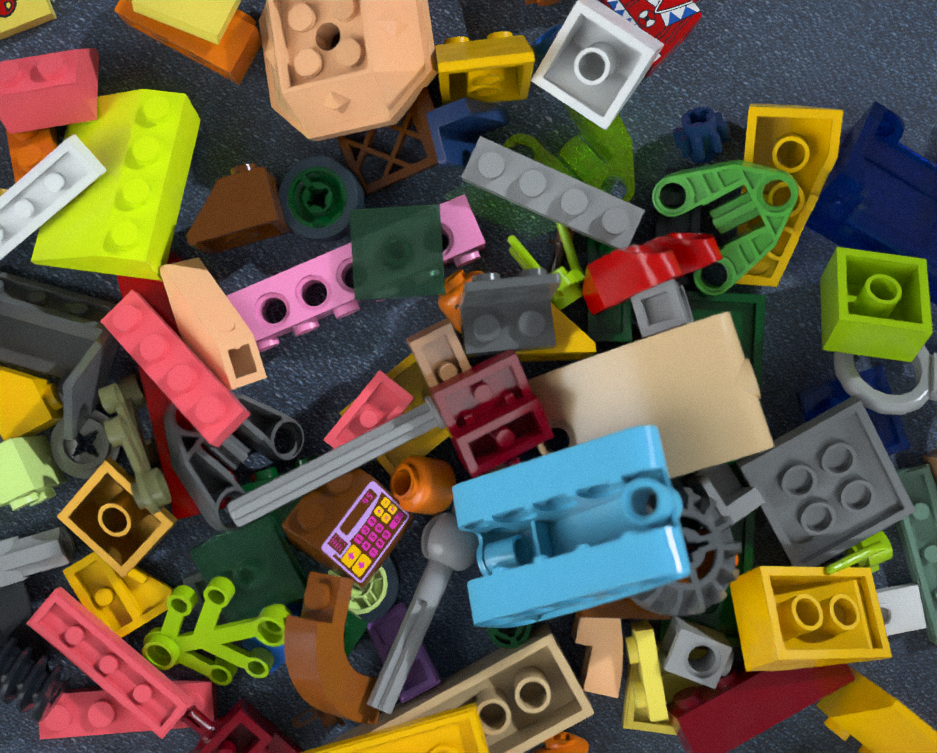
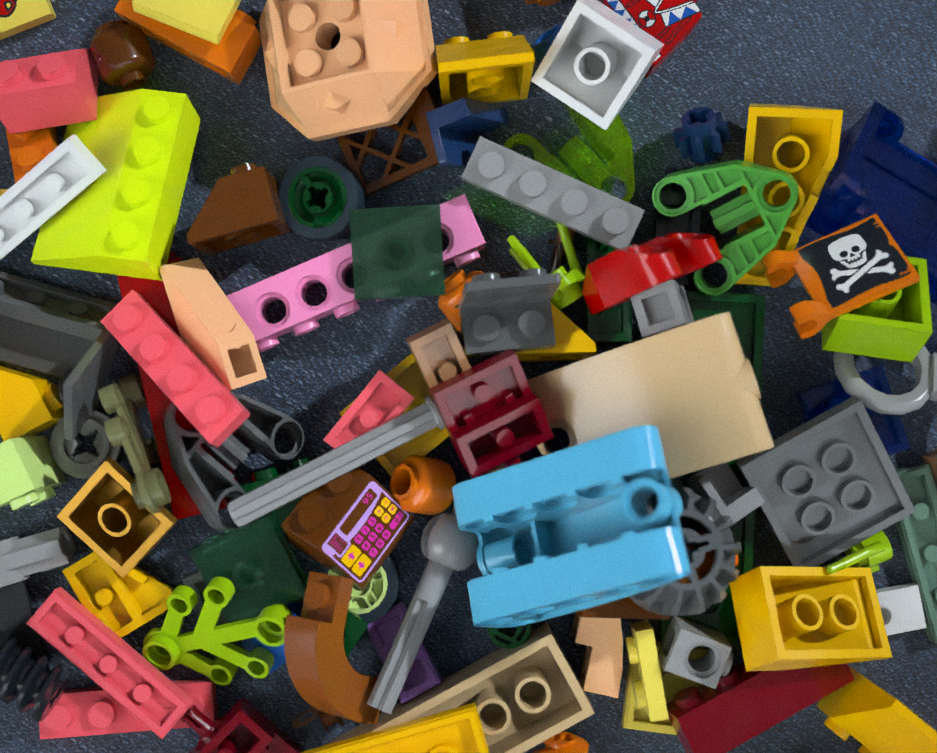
none -> reddish brown head [90,20,156,91]
none -> flag [761,214,920,339]

